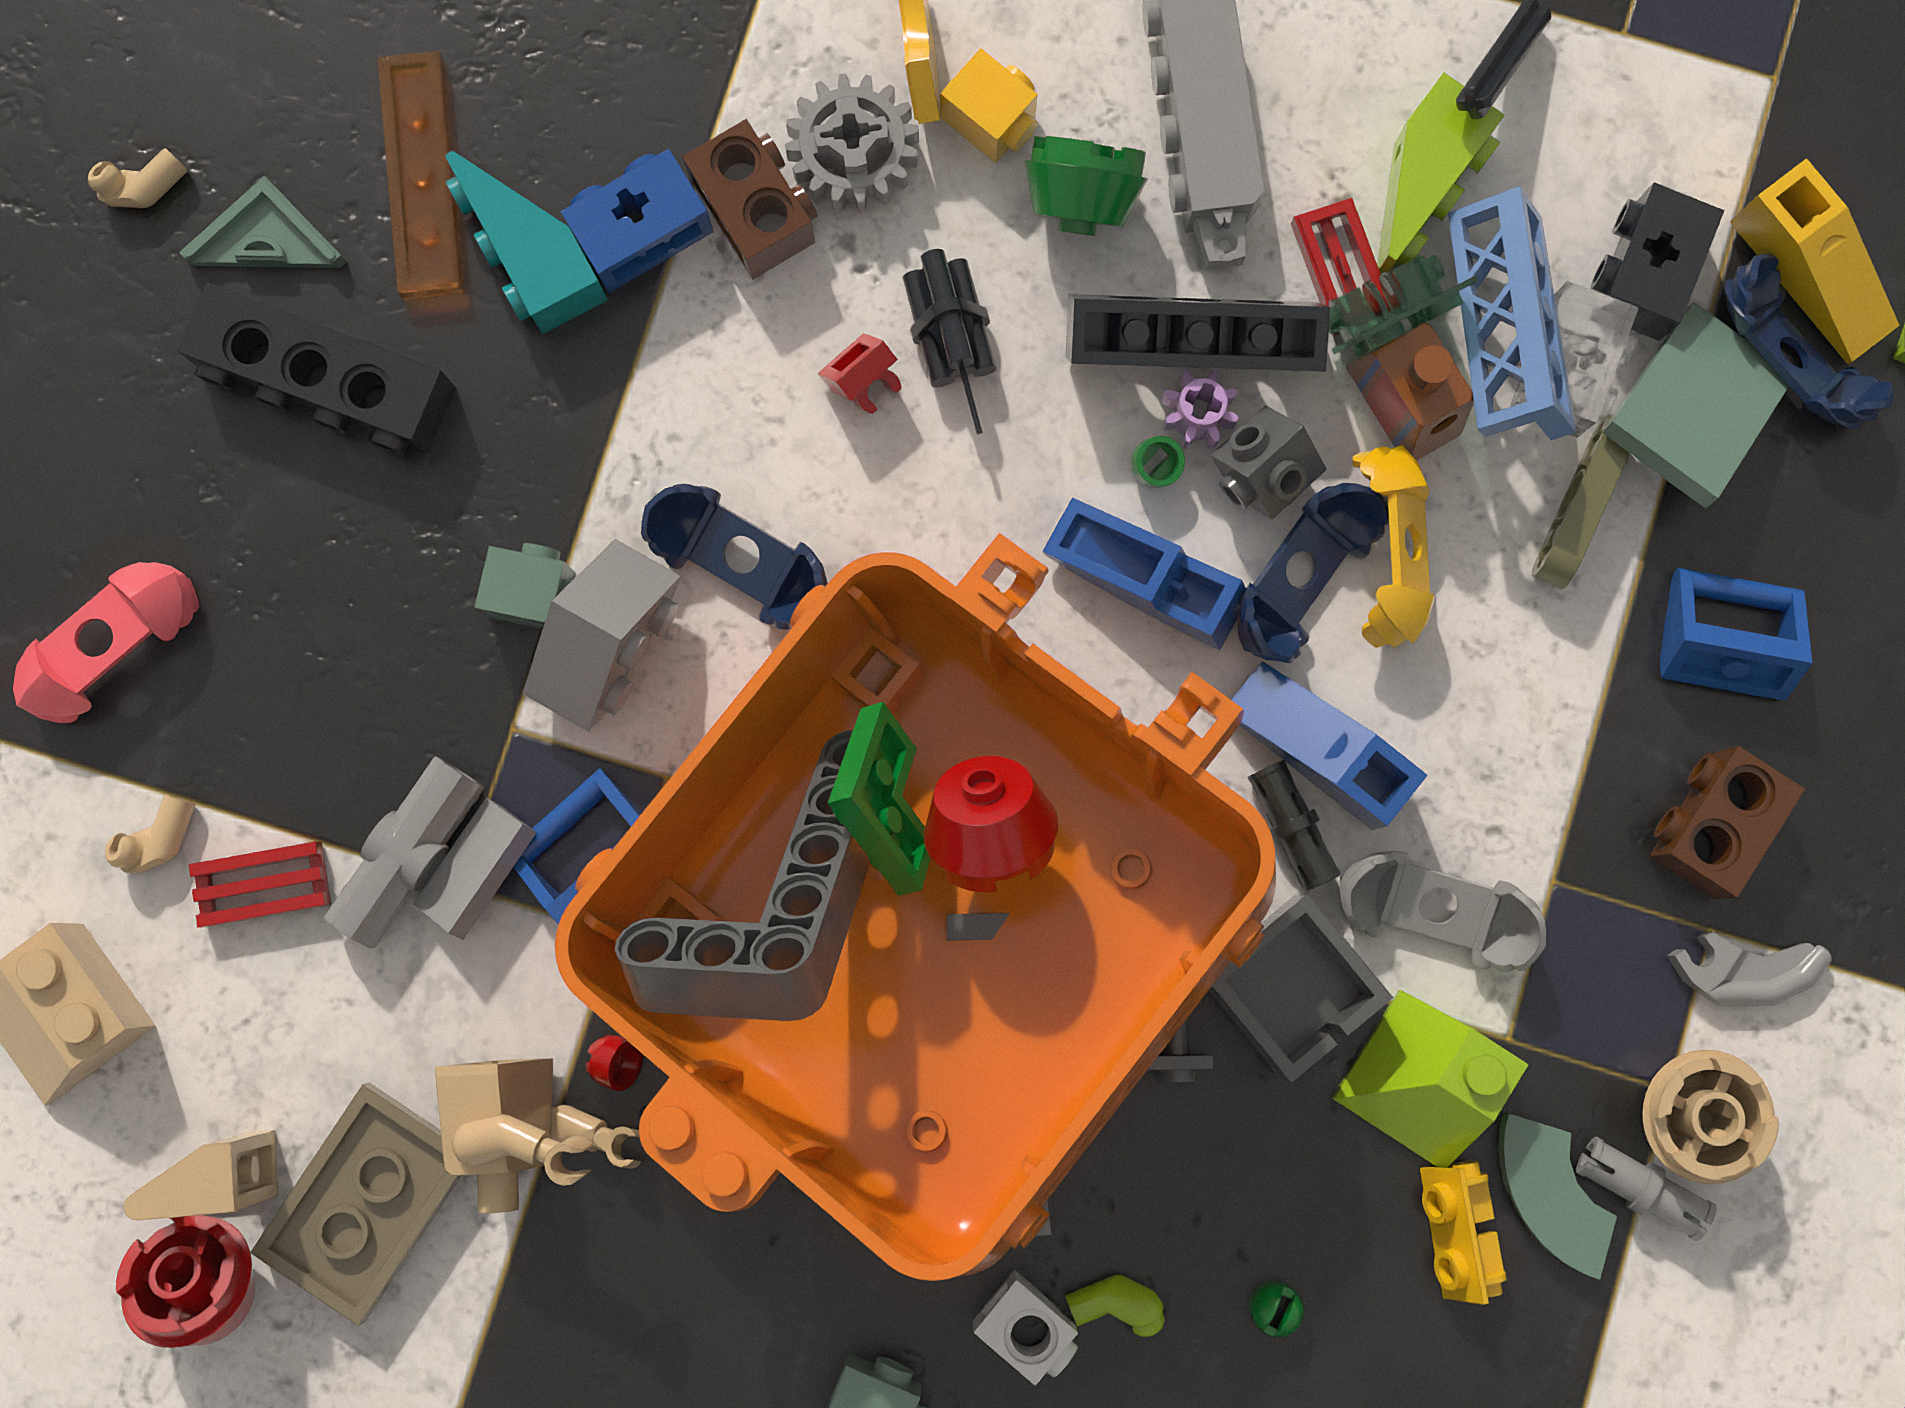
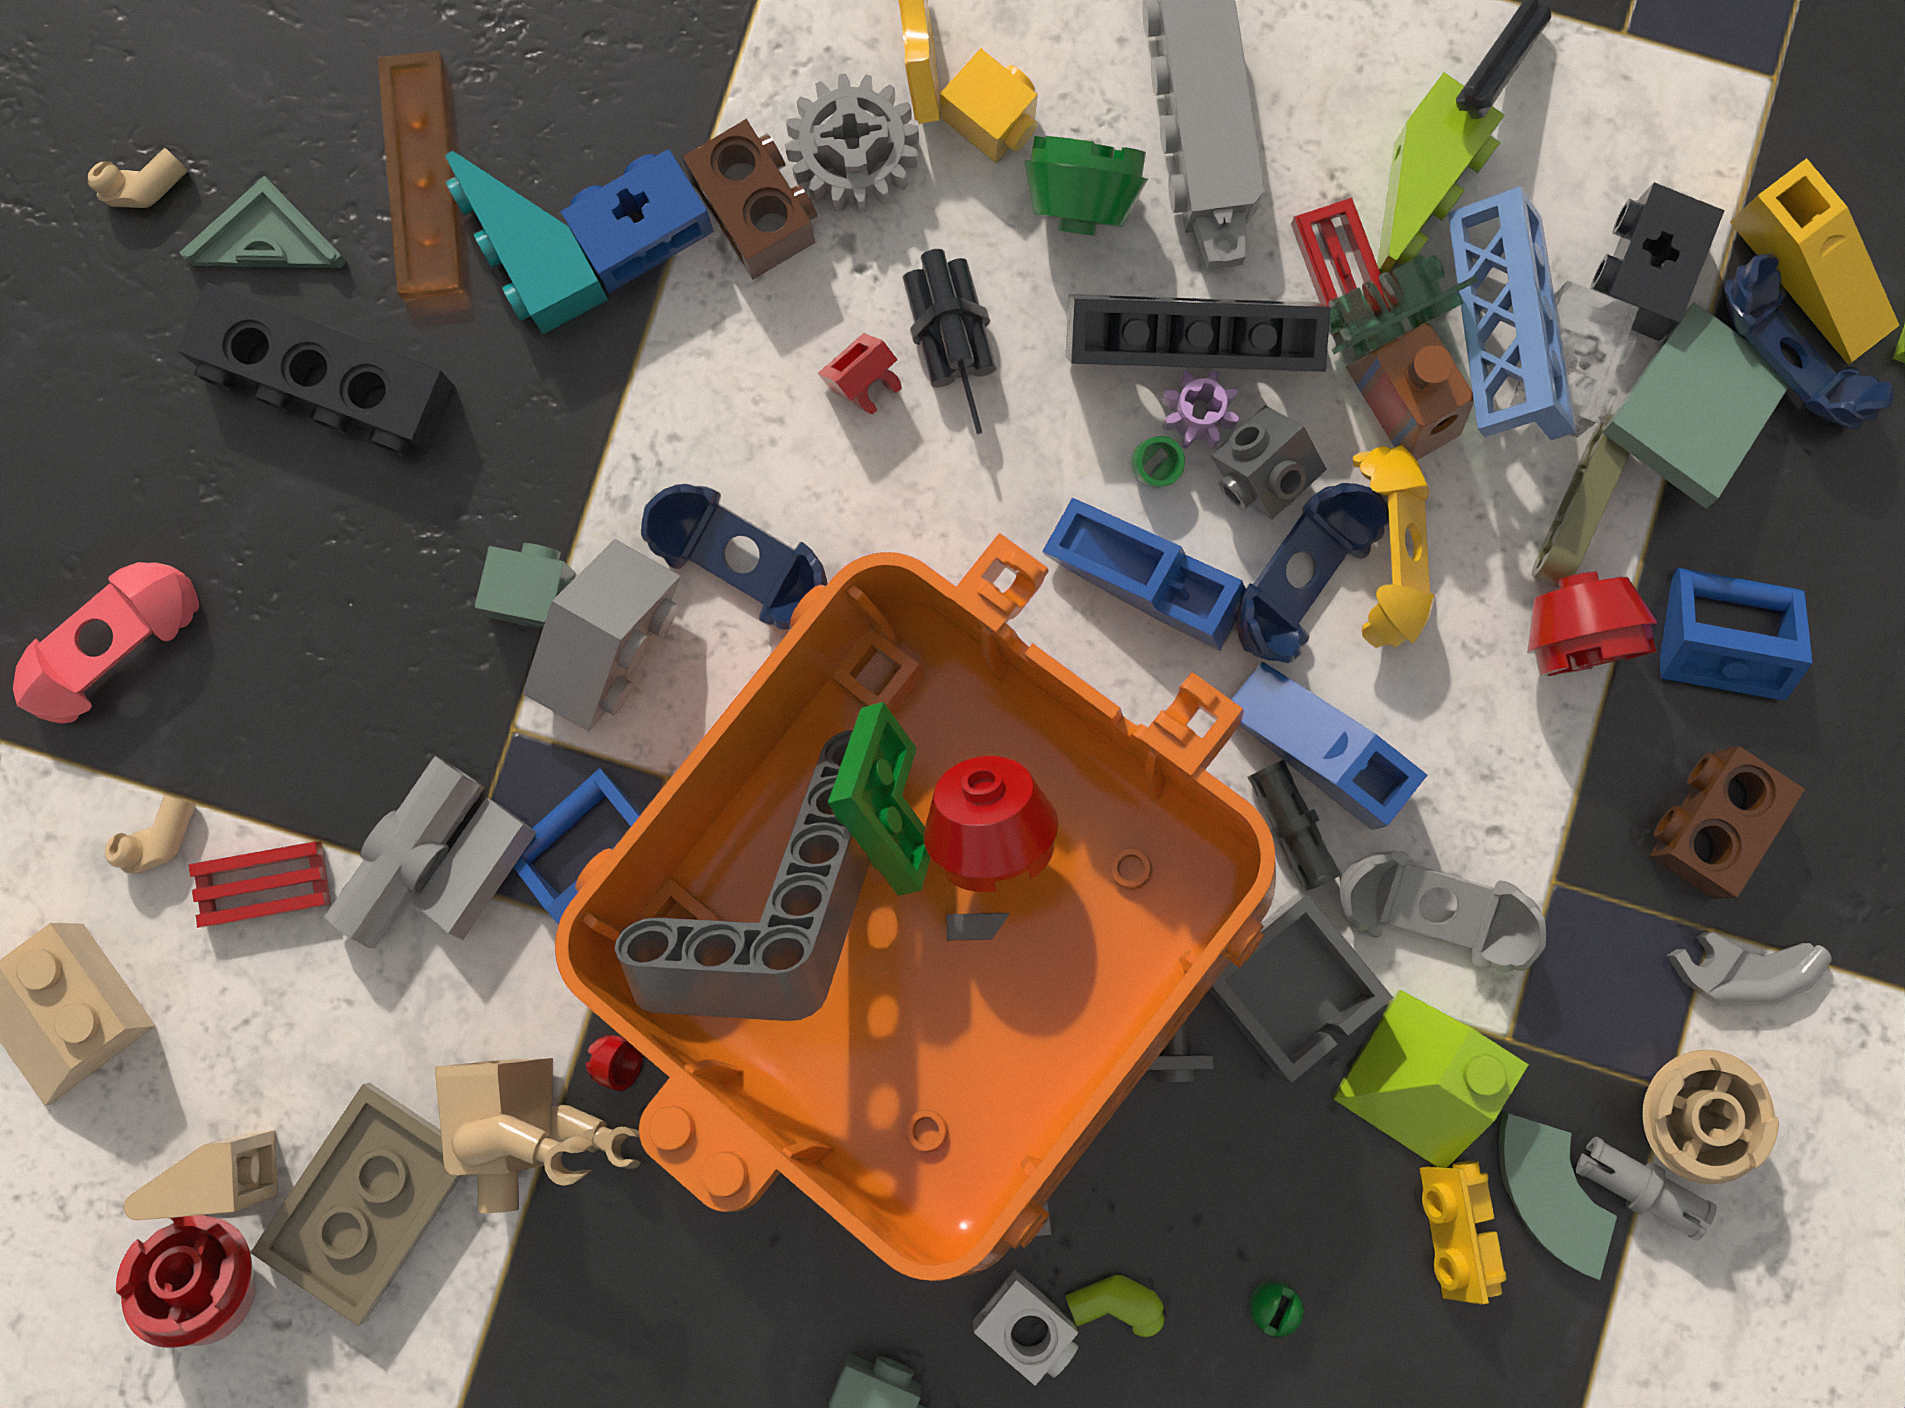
none -> red cone [1527,571,1658,676]

